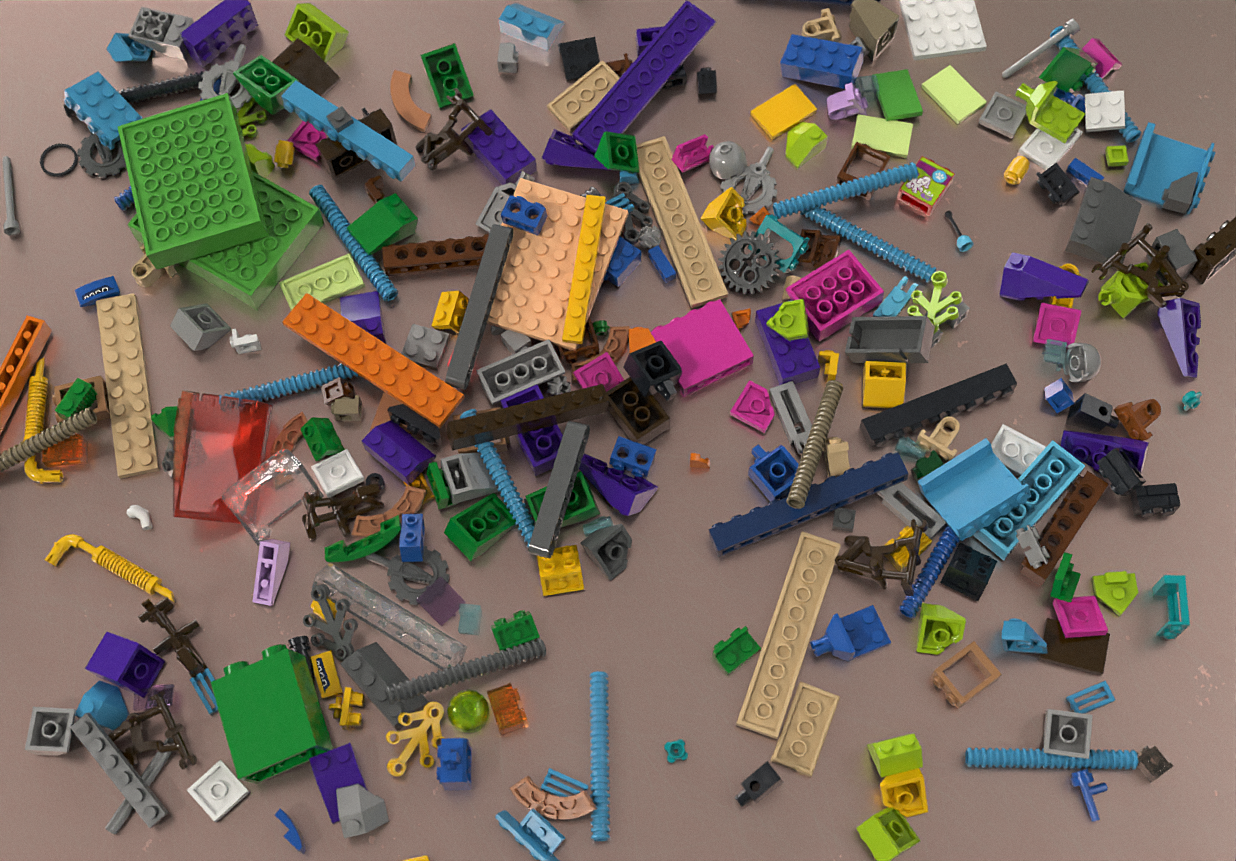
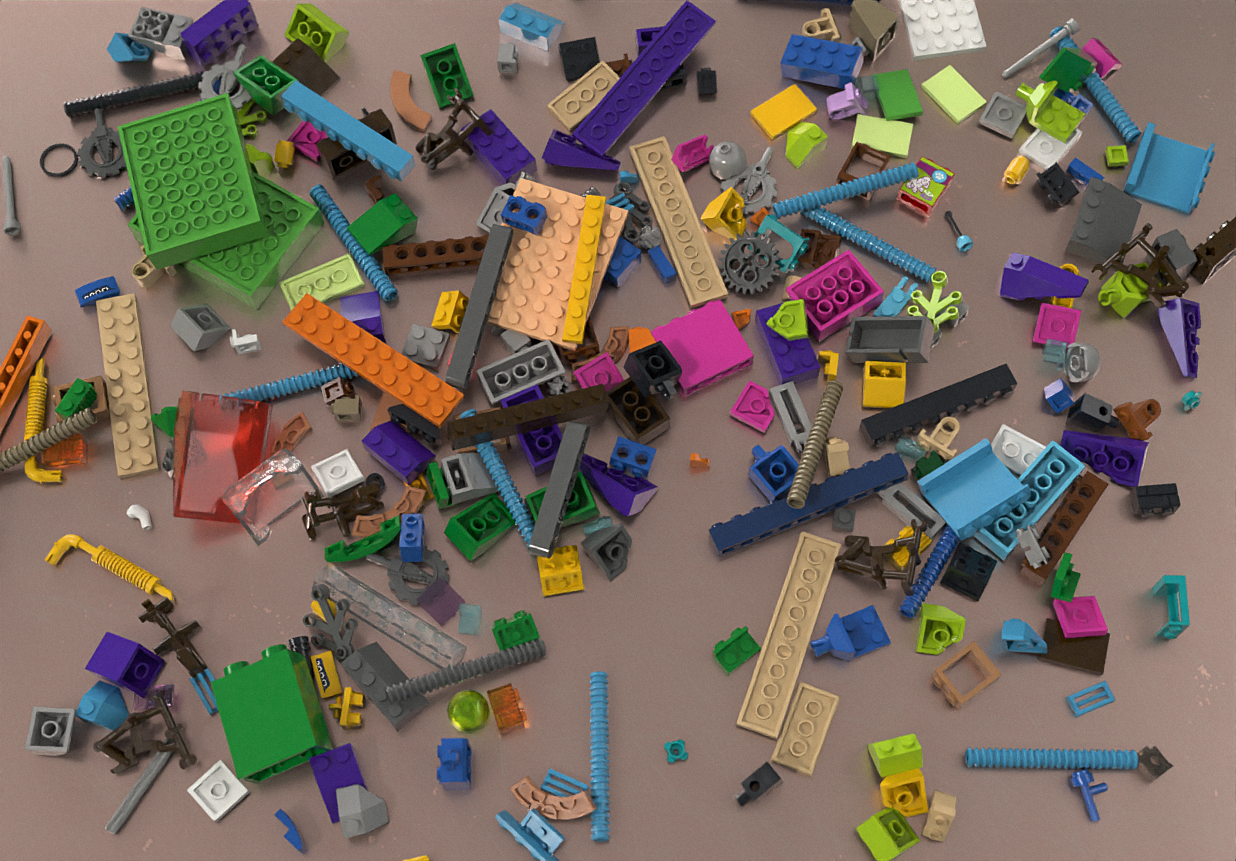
dark azure bracket [64,72,143,150] -> none
plate [70,712,169,828] -> none
lavender slope [252,539,290,606] -> none
green bracket [301,417,345,461] -> none
dark grey plate [326,106,354,133] -> none
yellow plant [386,701,444,776] -> none
green plate [592,320,610,336] -> none
green slope [594,131,640,173] -> none
light grey slope [1044,709,1093,759] -> none
white plate [1085,91,1125,132] -> none
lime plate [1092,571,1138,616] -> none
black brick [1097,448,1146,496] -> none
dark grey slope [1161,172,1198,214] -> none
none -> tan pin [922,790,957,842]

